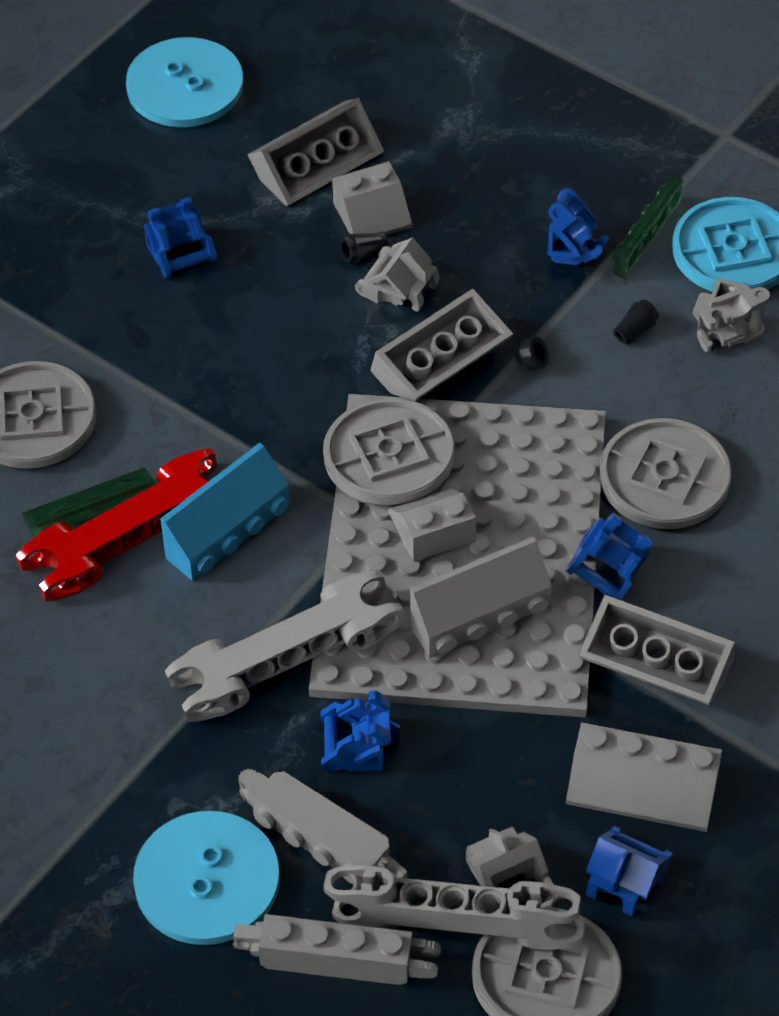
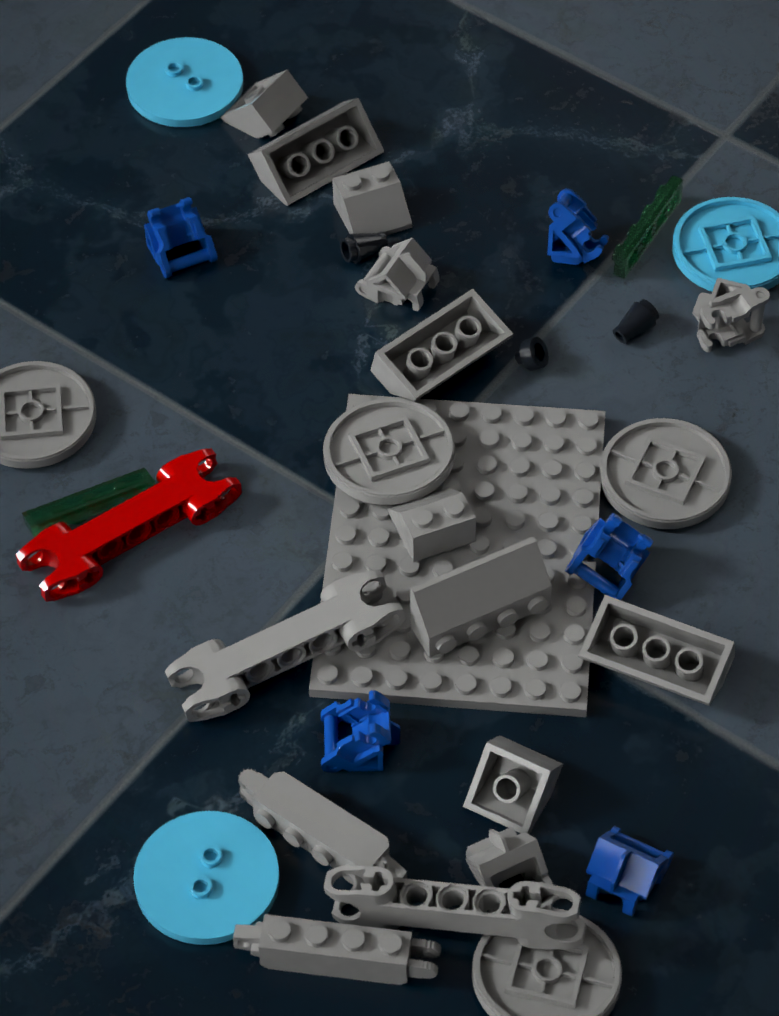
dark azure slope [161,443,290,581] -> none
light grey slope [566,722,722,832] -> none
none -> light grey slope [221,70,308,139]
none -> light grey slope [463,736,563,834]

